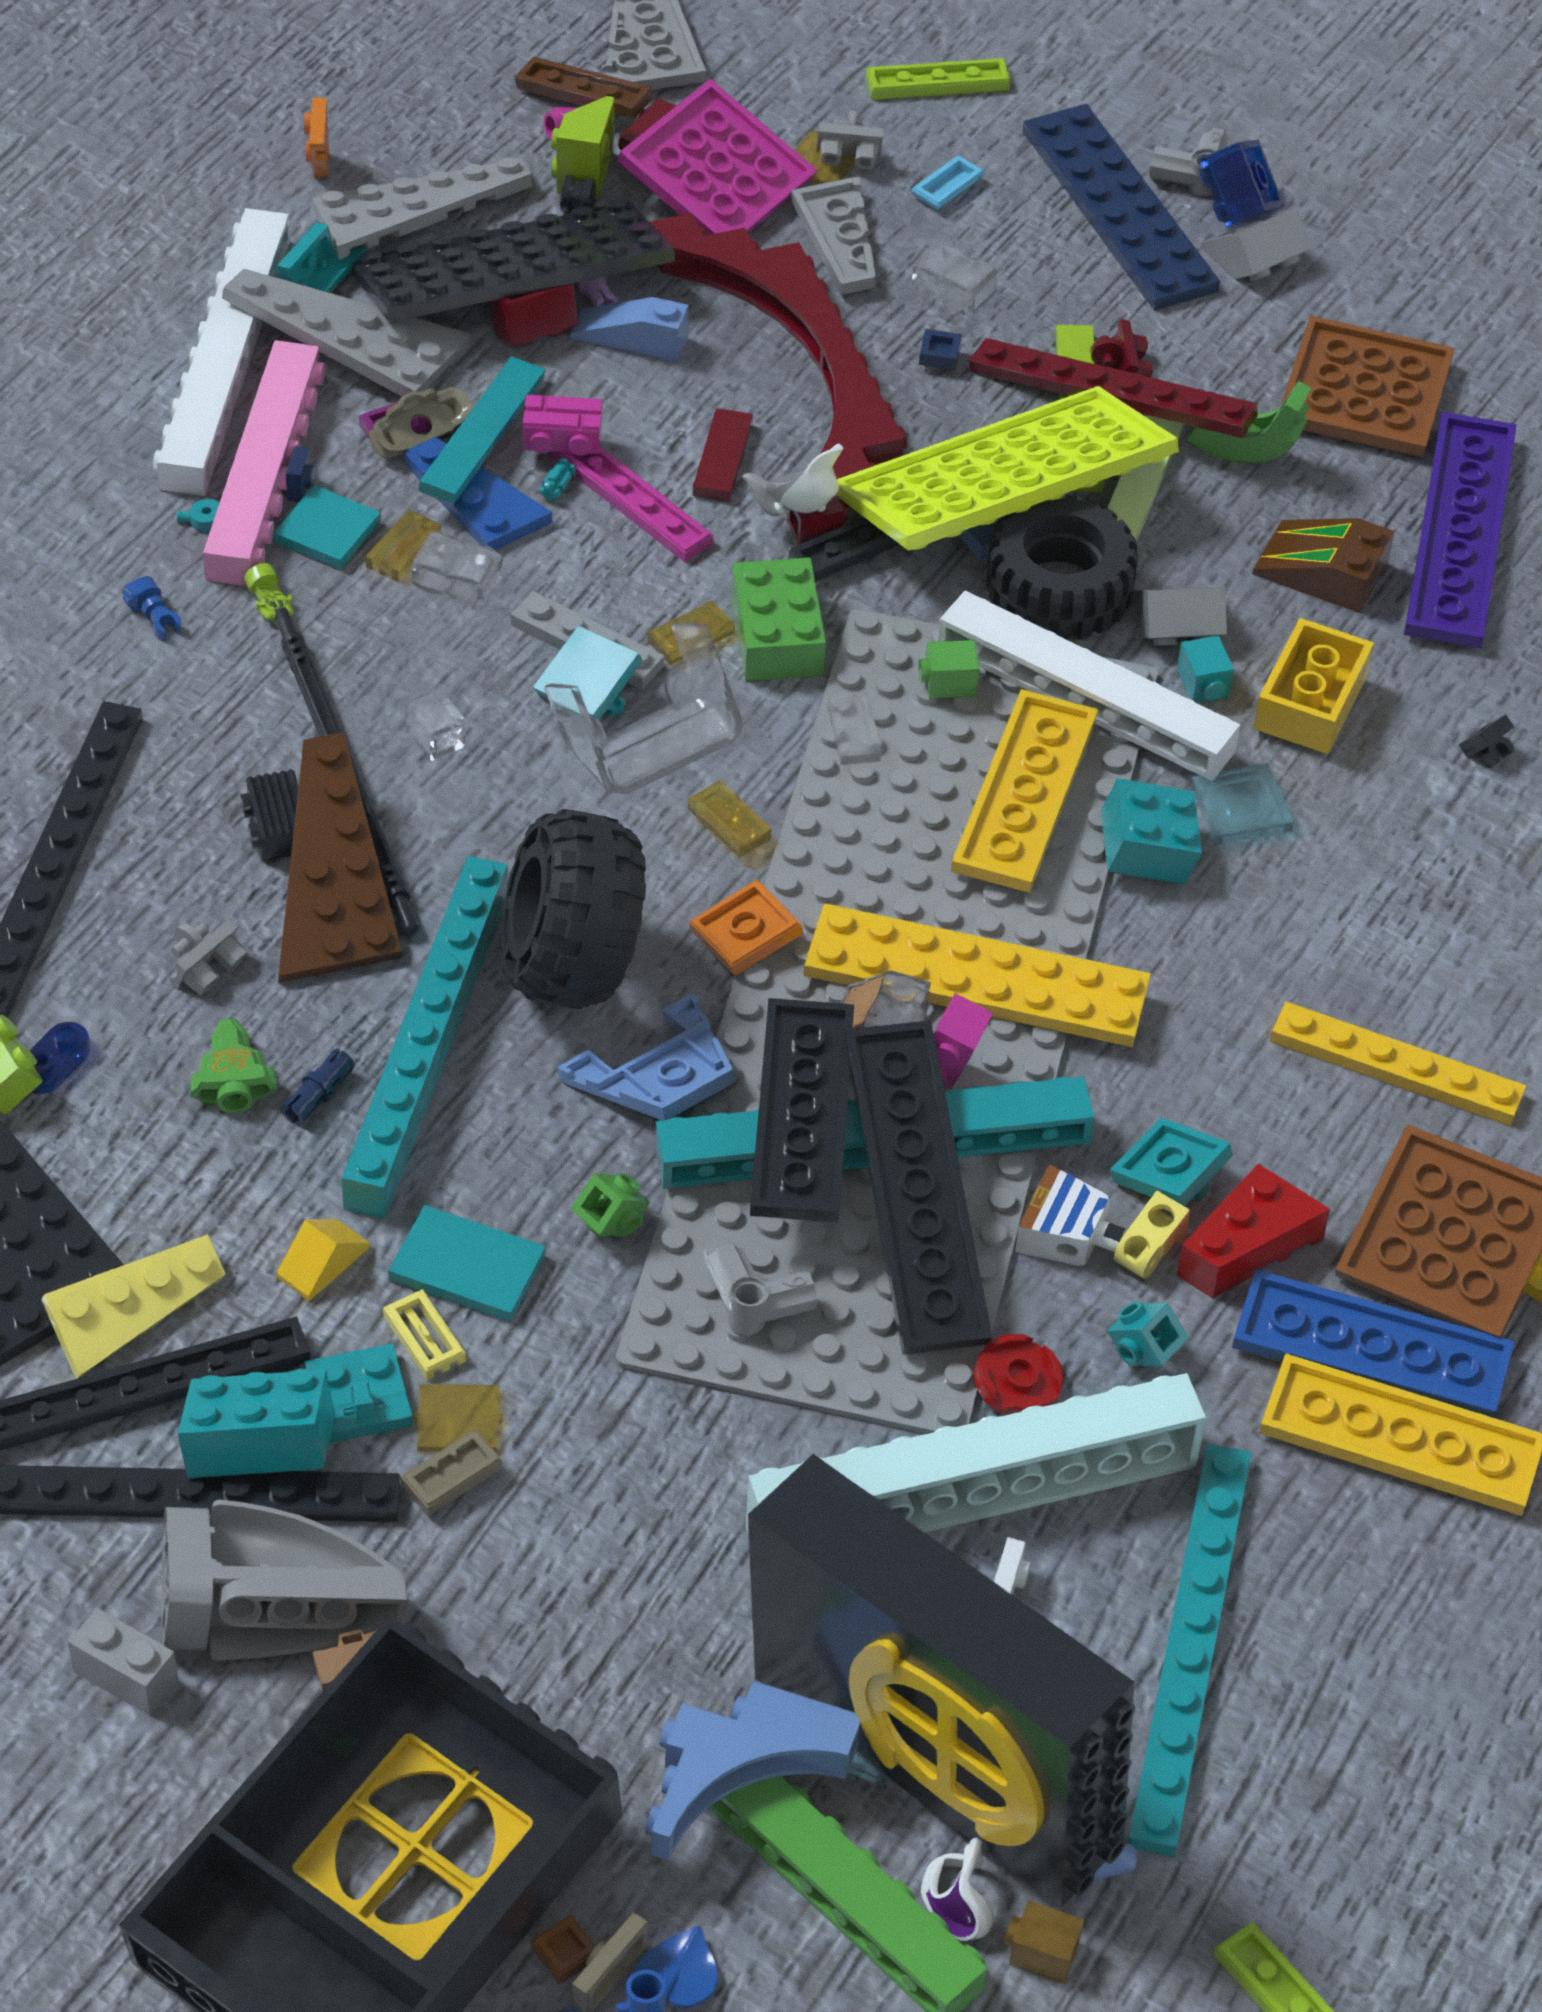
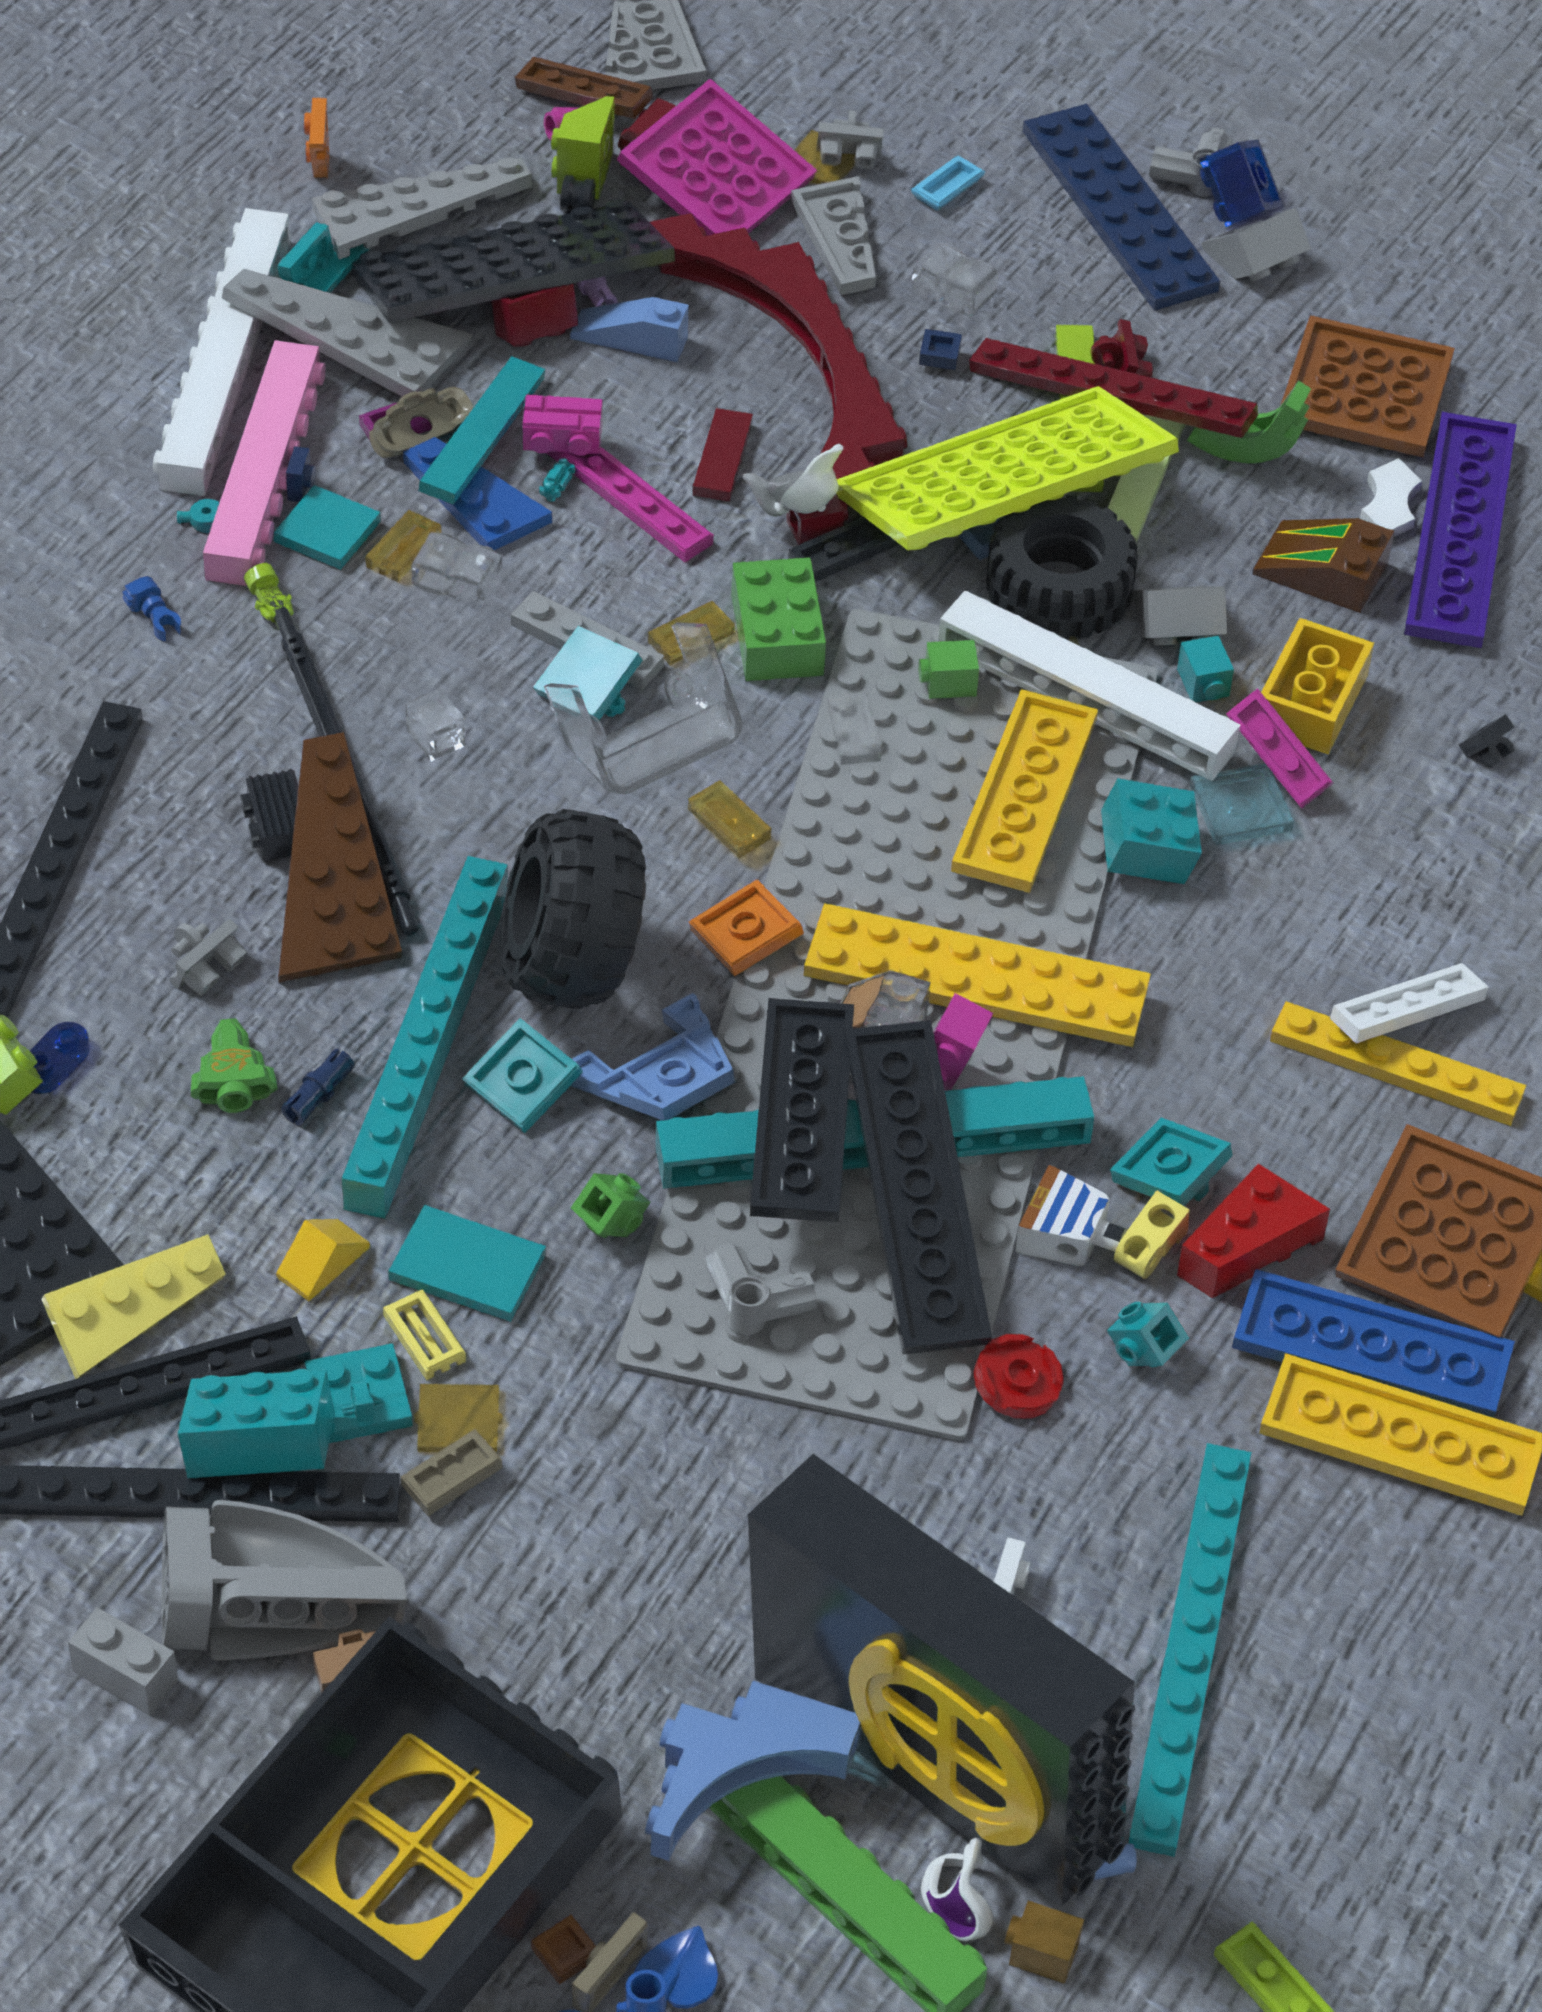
light aqua brick [746,1373,1206,1534] -> none
lime tile [866,58,1010,100] -> none
none -> teal tile [462,1018,583,1134]
none -> dark pink tile [1226,688,1334,808]
none -> white plate [1330,963,1489,1043]
none -> white tile [1360,458,1422,537]

